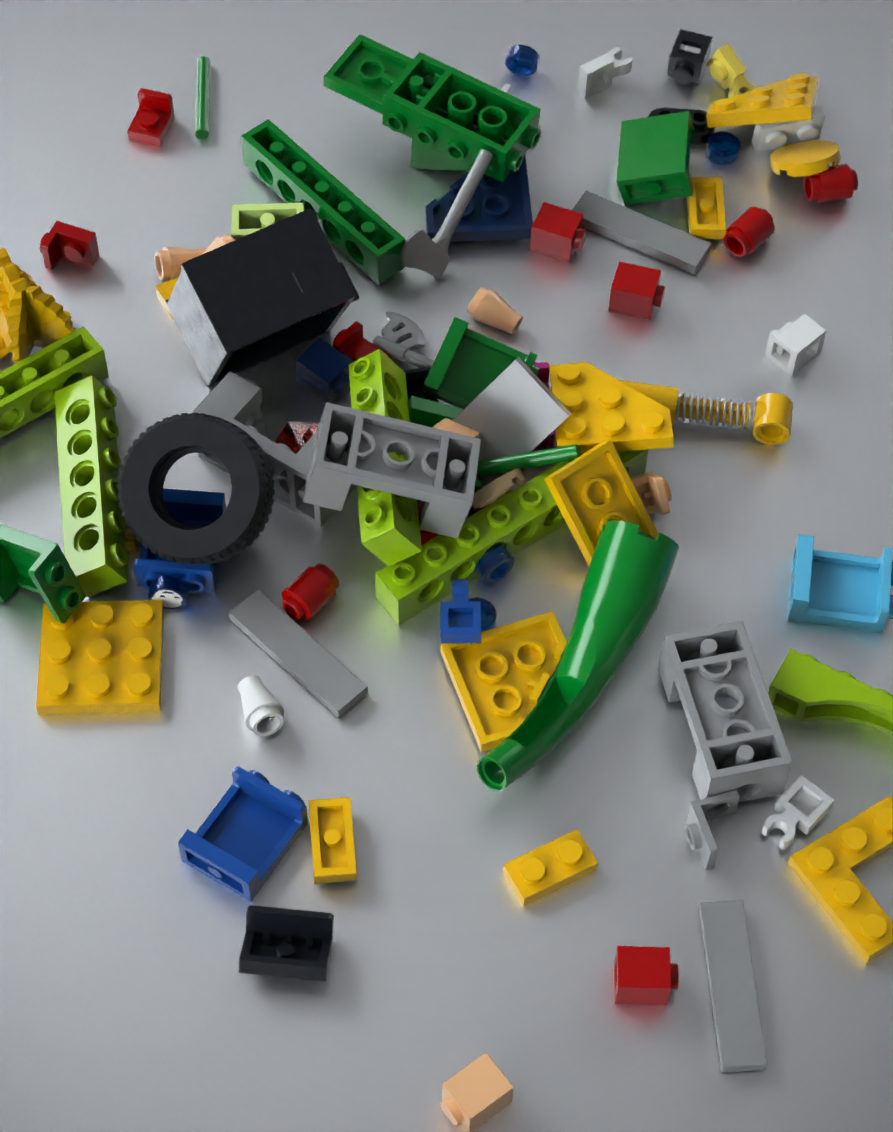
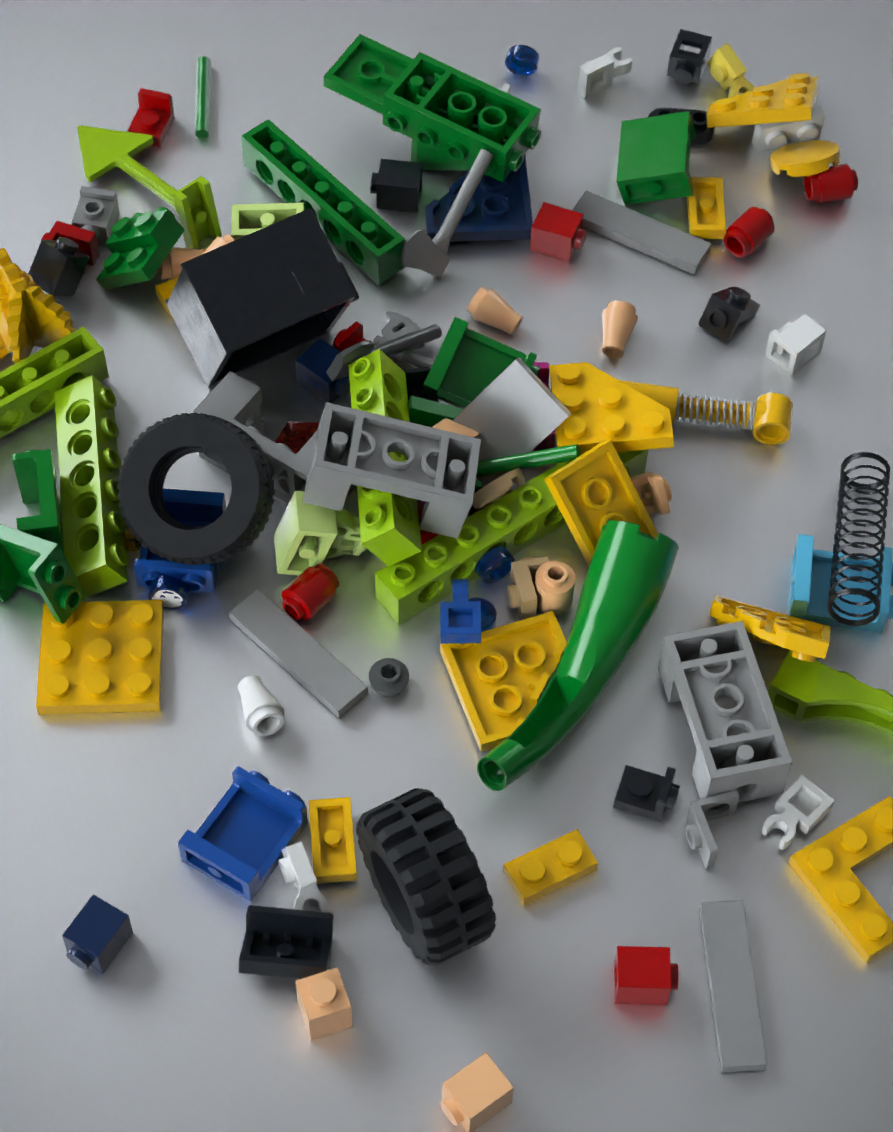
red brick [608,261,665,320] -> none
clear blue tile [705,131,741,165] -> none
none -> green panel [12,449,64,554]
none -> black brick [28,237,90,296]
none -> dark blue brick [62,894,133,974]
none -> light grey brick [72,186,120,246]
none -> lime piece [77,126,222,249]
none -> green plate [96,207,185,290]
none -> yellowish green brick [274,491,366,576]
none -> white plate [278,841,328,912]
none -> light nougat brick [295,967,353,1040]
none -> dark grey piece [326,324,442,382]
none -> black tyre [356,788,496,965]
none -> dark grey plate [369,658,409,697]
none -> black brick [370,159,423,213]
none -> tan bracket [506,556,550,620]
none -> light nougat brick [534,561,575,616]
none -> light nougat cone [602,301,638,358]
none -> black bracket [613,765,680,822]
none -> black bracket [699,287,760,342]
none -> yellow plate [709,595,831,662]
none -> black piece [828,452,890,626]

